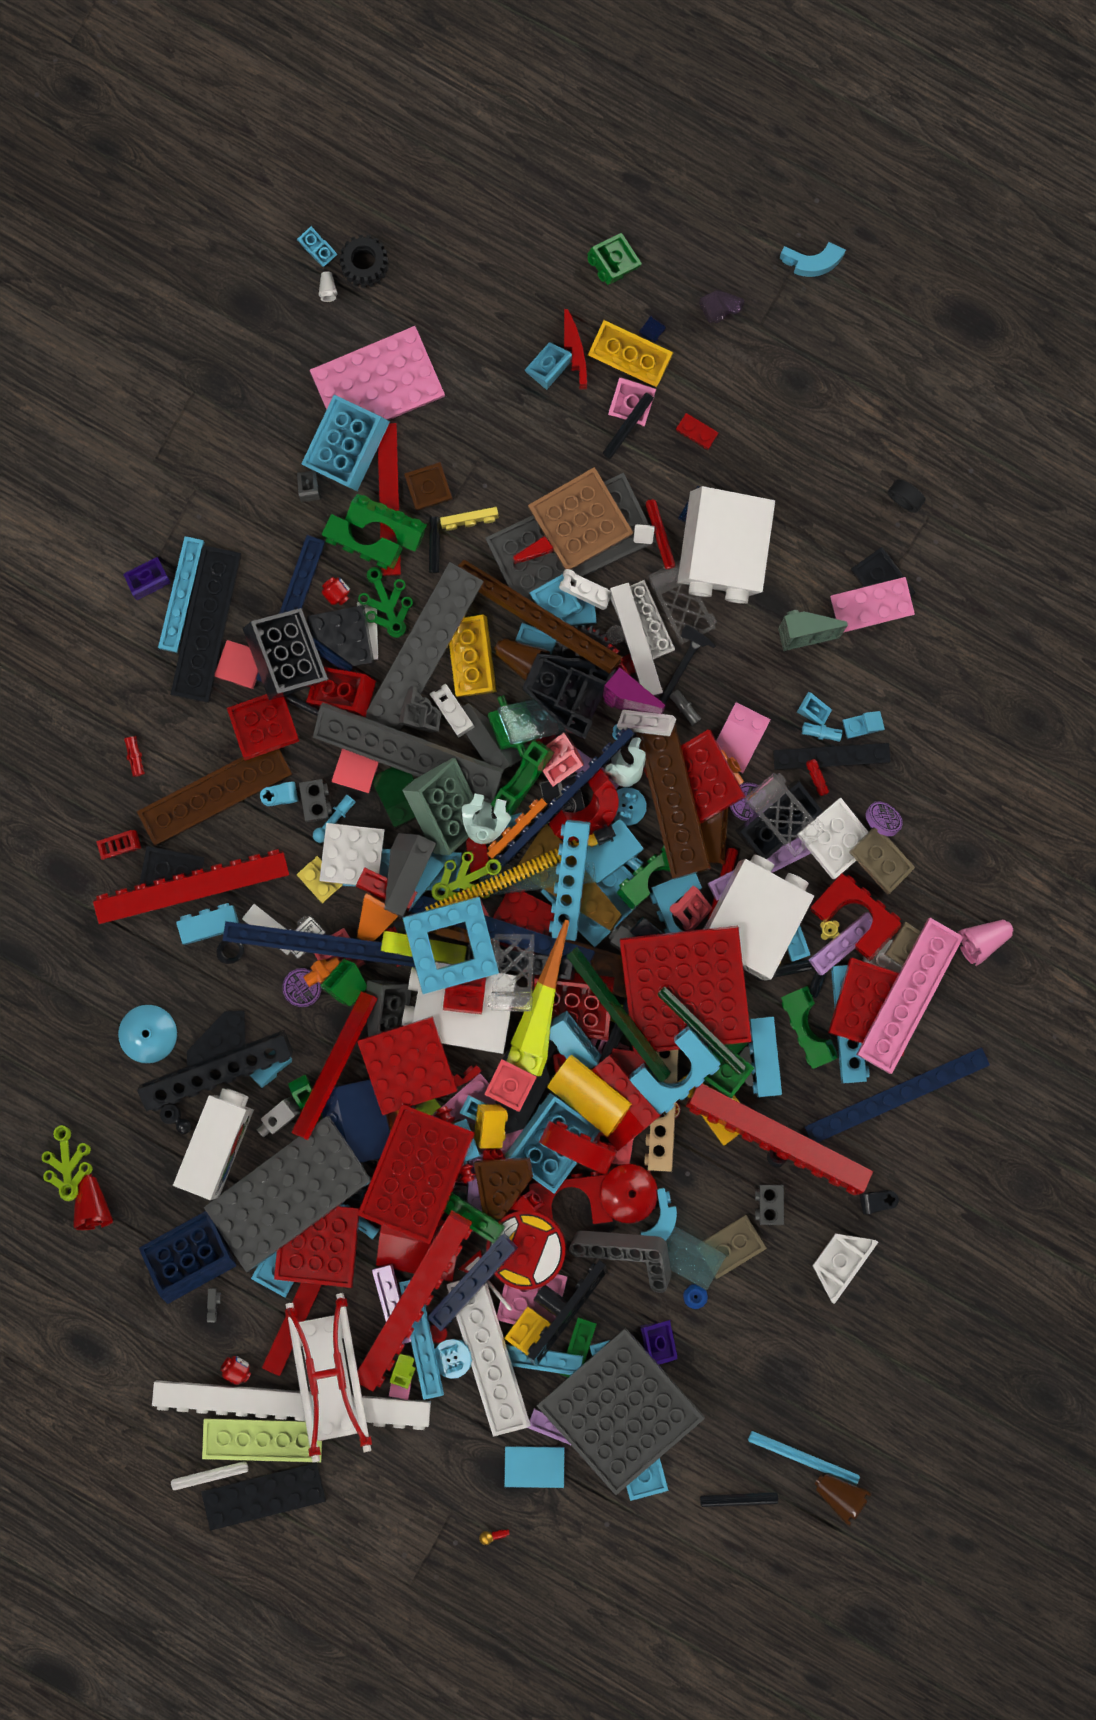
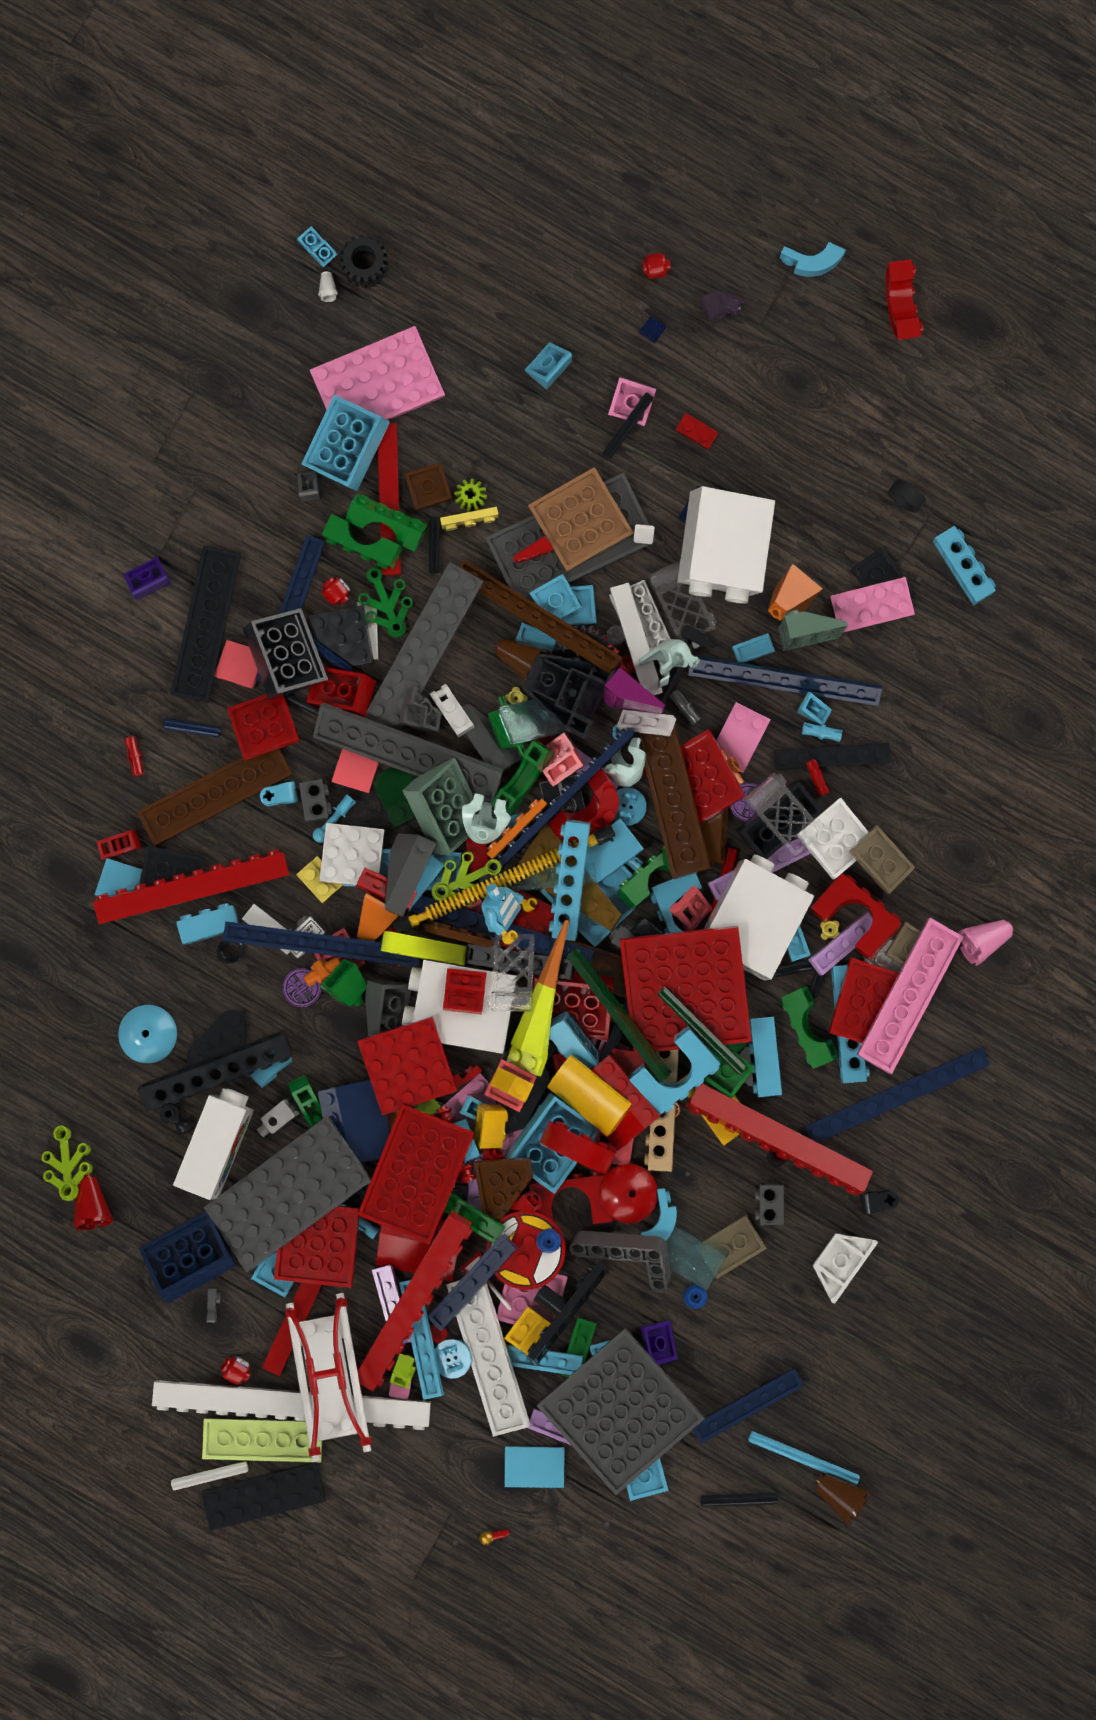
medium azure plate [158,536,204,653] -> none
red tile [291,992,378,1140] -> none
medium azure plate [402,897,499,994] -> none
yellow slope [449,615,497,697] -> none
white plate [559,569,611,610] -> none
red slope [564,309,587,389] -> none
green plate [587,233,642,285] -> none
yellow slope [588,320,673,387] -> none
red axle [646,499,675,569] -> none
medium azure slope [843,711,885,739] -> none
medium lavender tile [865,802,903,836] -> none
none -> medium azure tile [95,858,142,896]
none -> dark blue axle [164,719,221,738]
none -> lime gear [454,479,487,512]
none -> medium azure torso [481,884,537,944]
none -> yellow slope [490,1067,534,1102]
none -> light yellow plate [505,687,528,705]
none -> blue plate [536,1228,561,1254]
none -> light aqua piece [638,639,700,688]
none -> red head [643,253,670,279]
none -> dark blue plate [688,655,882,706]
none -> dark blue plate [693,1368,804,1444]
none -> medium azure tile [732,633,775,663]
none -> orange slope [768,564,823,621]
none -> red brick [885,259,923,340]
none -> medium azure brick [933,526,996,606]

